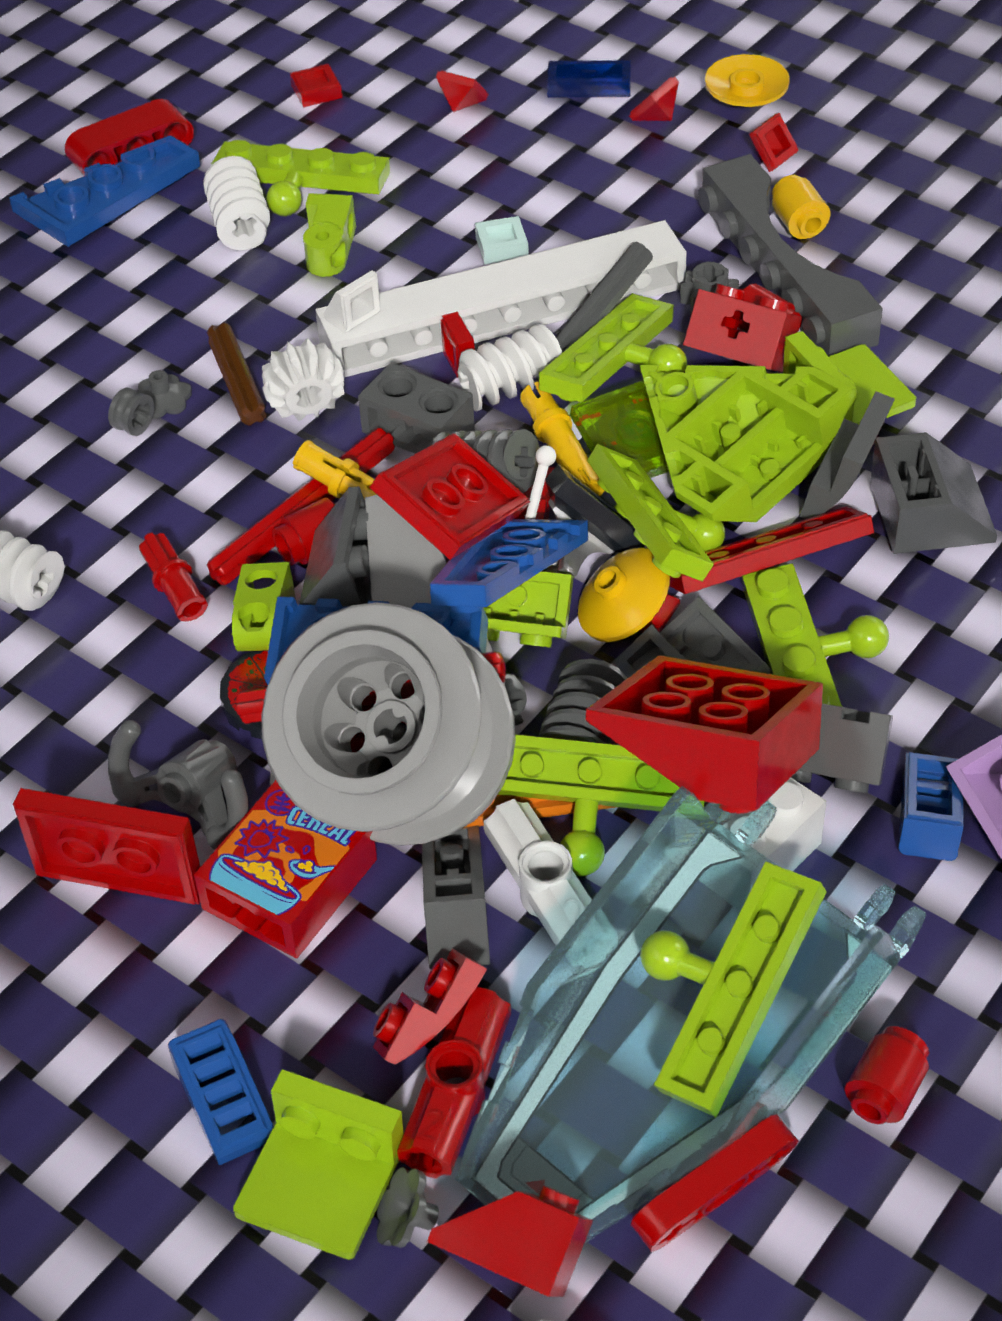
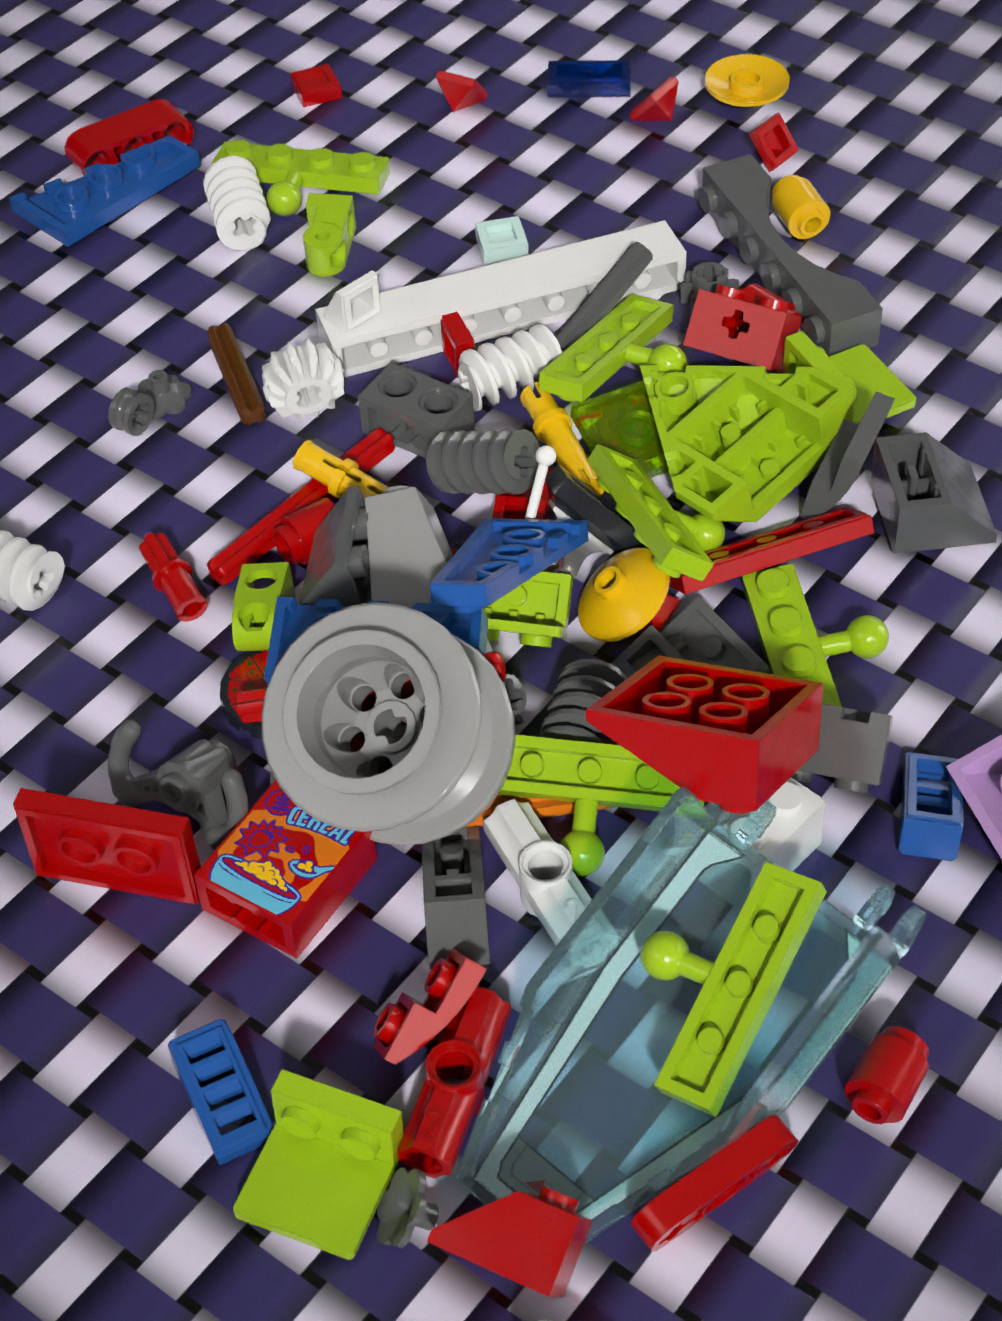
red tile [369,433,530,560] -> none

